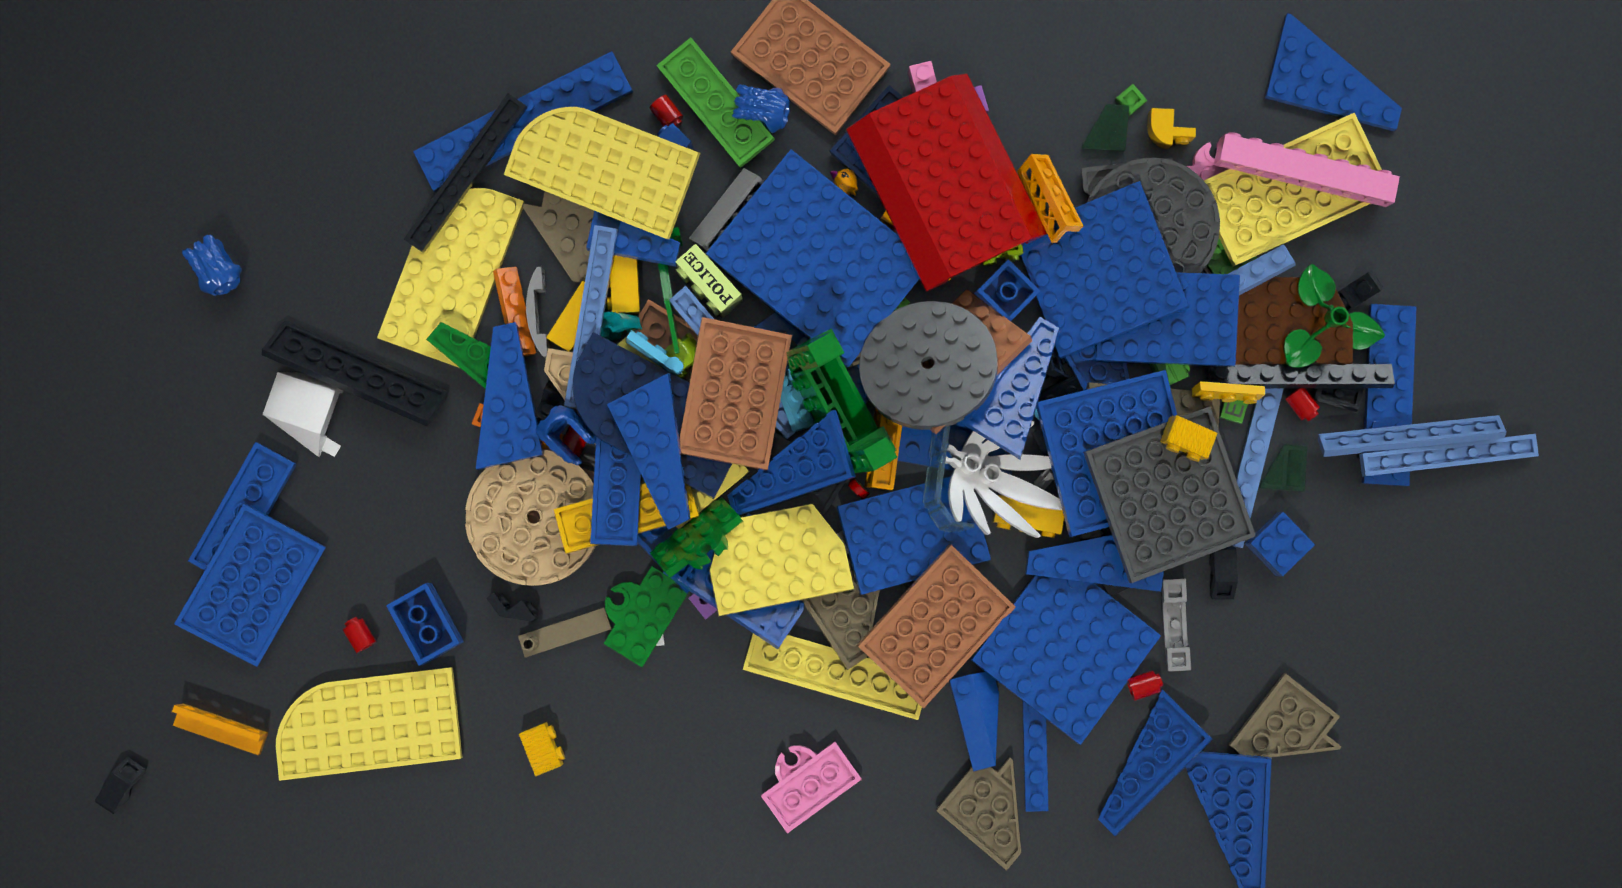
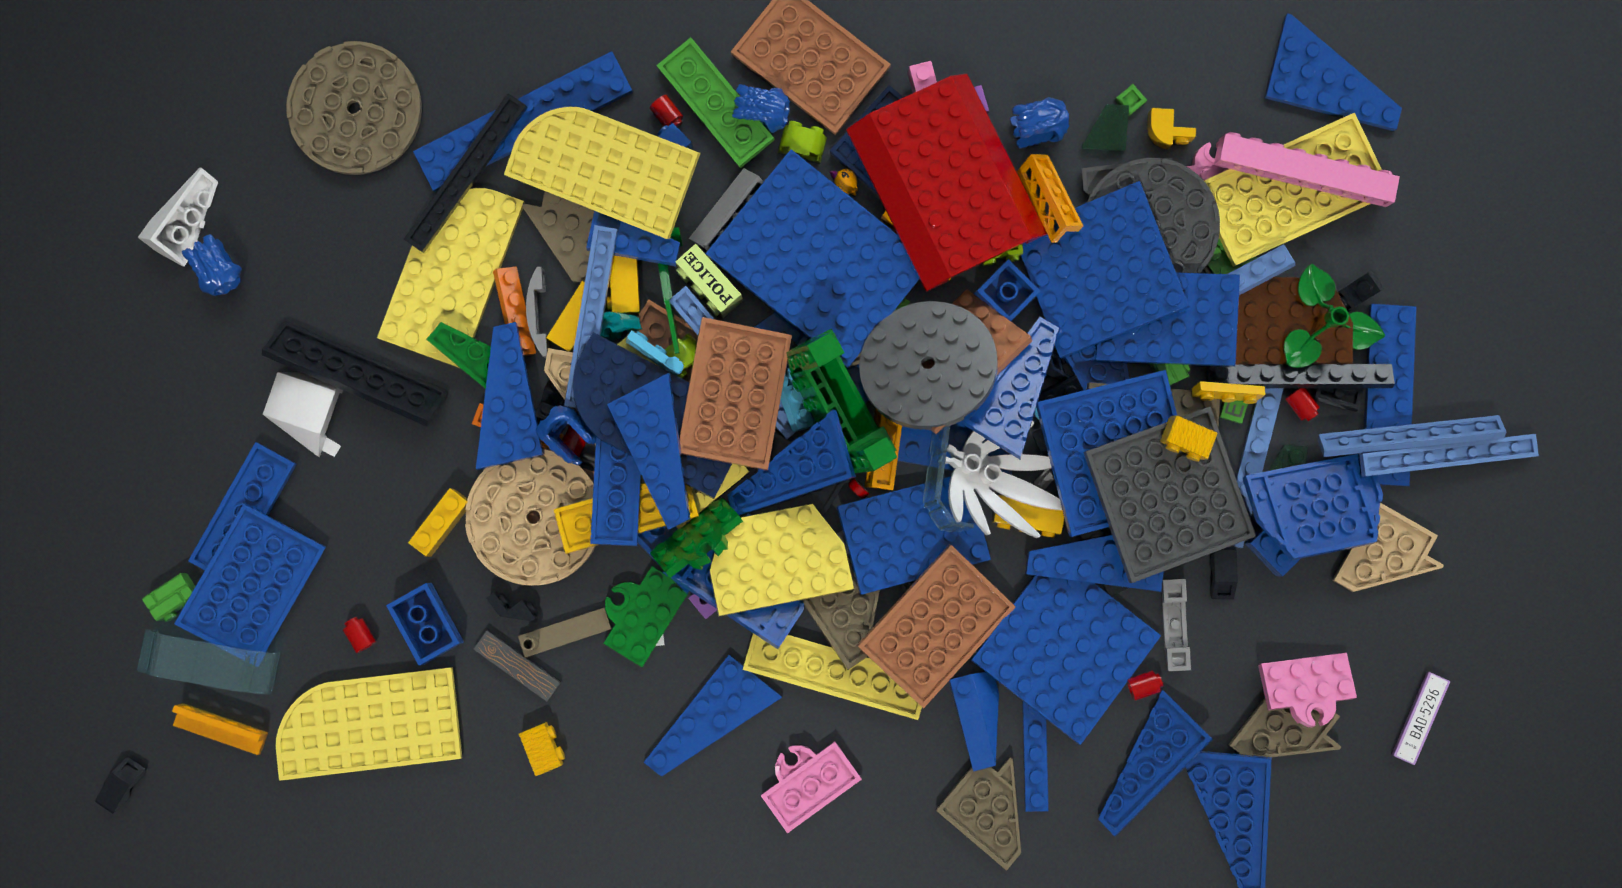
none -> clear light blue windscreen [137,629,280,695]
none -> white wedge [138,168,218,266]
none -> bright green brick [142,573,196,622]
none -> dark tan plate [286,41,422,175]
none -> yellow brick [408,488,468,557]
none -> dark grey tile [474,630,561,702]
none -> blue wing [644,654,782,777]
none -> lime cylinder [777,121,827,163]
none -> blue piece [1010,97,1069,149]
none -> blue plate [1242,452,1383,561]
none -> bright pink plate [1258,653,1357,728]
none -> tan wing [1332,503,1444,592]
none -> white tile [1392,672,1450,765]

